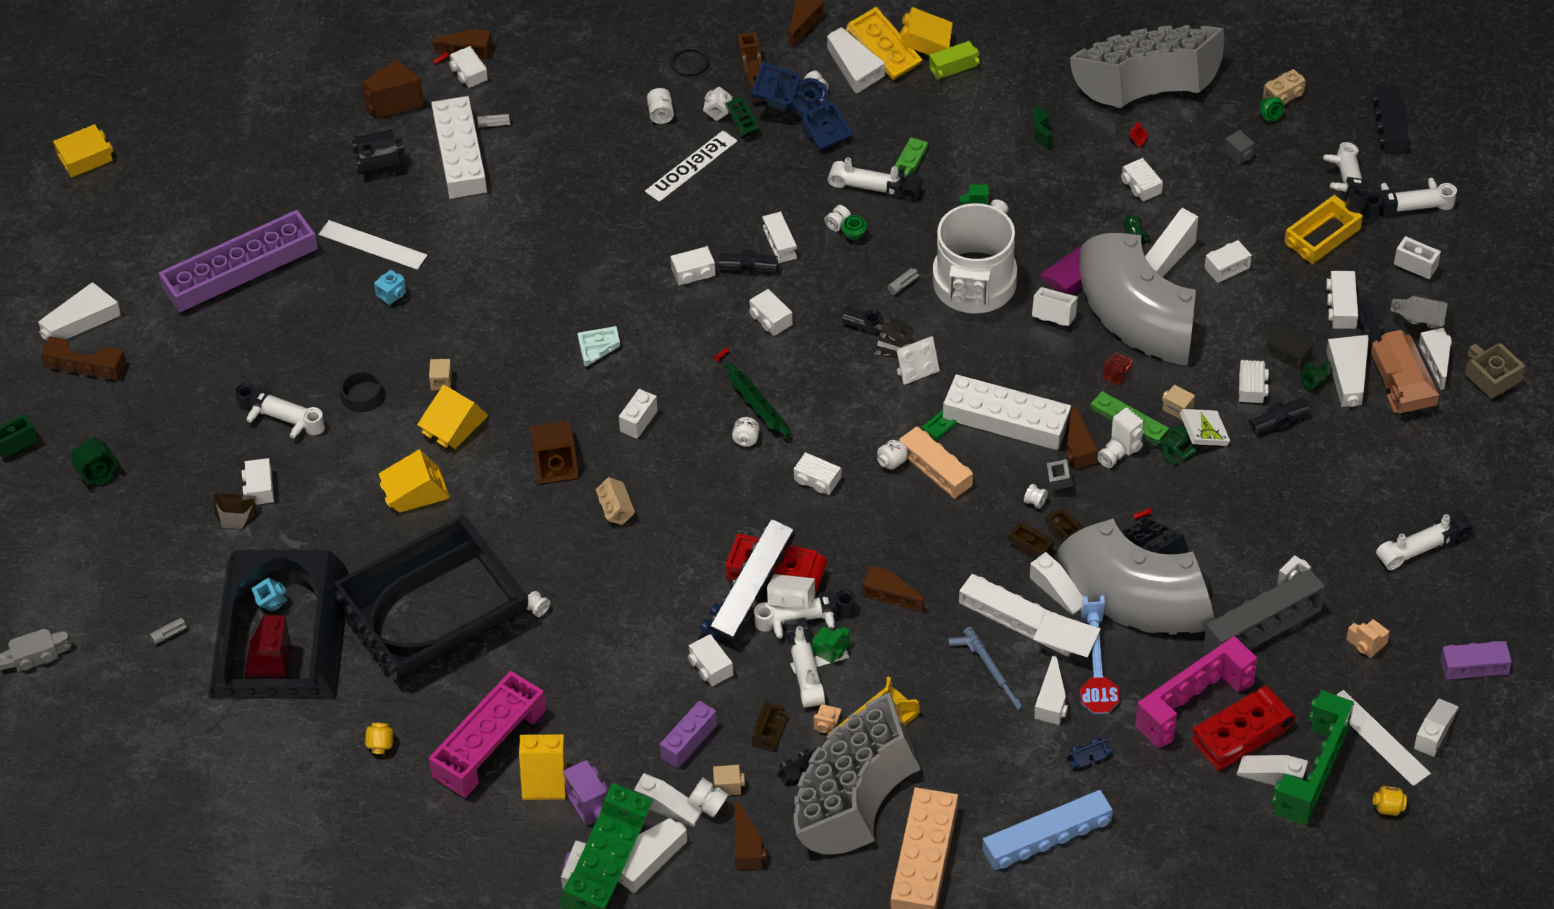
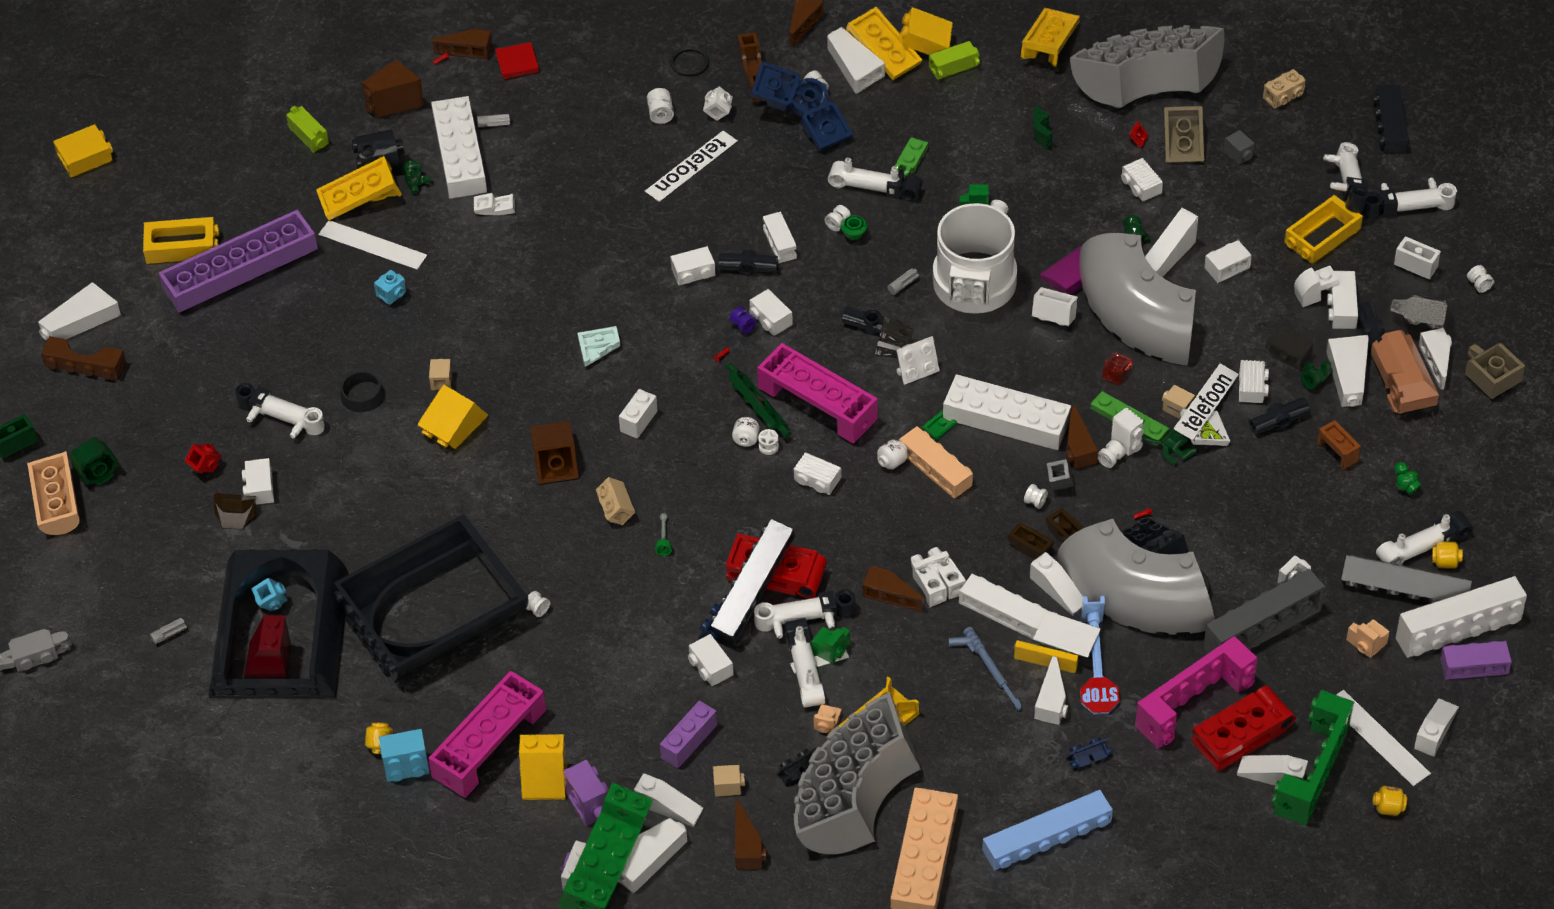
yellow slope [379,449,450,513] -> none
white brick [449,46,488,88] -> none
white wheel [688,778,728,818] -> none
dark green slope [725,96,759,138] -> none
dark brown hinge [752,700,788,752] -> none
white brick [767,574,815,609] -> none
green cone [1259,97,1284,122] -> none
none -> light nougat brick [27,452,79,535]
none -> yellow piece [143,217,219,264]
none -> red brick [185,443,222,474]
none -> lime brick [286,106,329,153]
none -> yellow plate [316,156,402,220]
none -> medium azure brick [379,729,430,782]
none -> dark green piece [403,160,432,195]
none -> white slope [474,193,515,215]
none -> red tile [495,42,539,79]
none -> green hinge [655,513,672,556]
none -> dark purple wheel [729,306,757,334]
none -> dark pink plate [757,343,878,444]
none -> white wheel [758,429,779,455]
none -> white hips [911,547,966,607]
none -> yellow tile [1014,641,1078,674]
none -> yellow plate [1021,8,1080,67]
none -> dark tan slope [1164,106,1204,163]
none -> white sticker [1174,364,1239,440]
none -> white brick [1294,266,1339,307]
none -> dark orange panel [1317,420,1361,470]
none -> brick [1341,554,1472,603]
none -> green animal [1394,462,1422,495]
none -> white brick [1396,576,1527,658]
none -> yellow head [1433,542,1463,569]
none -> white wheel [1467,265,1494,293]

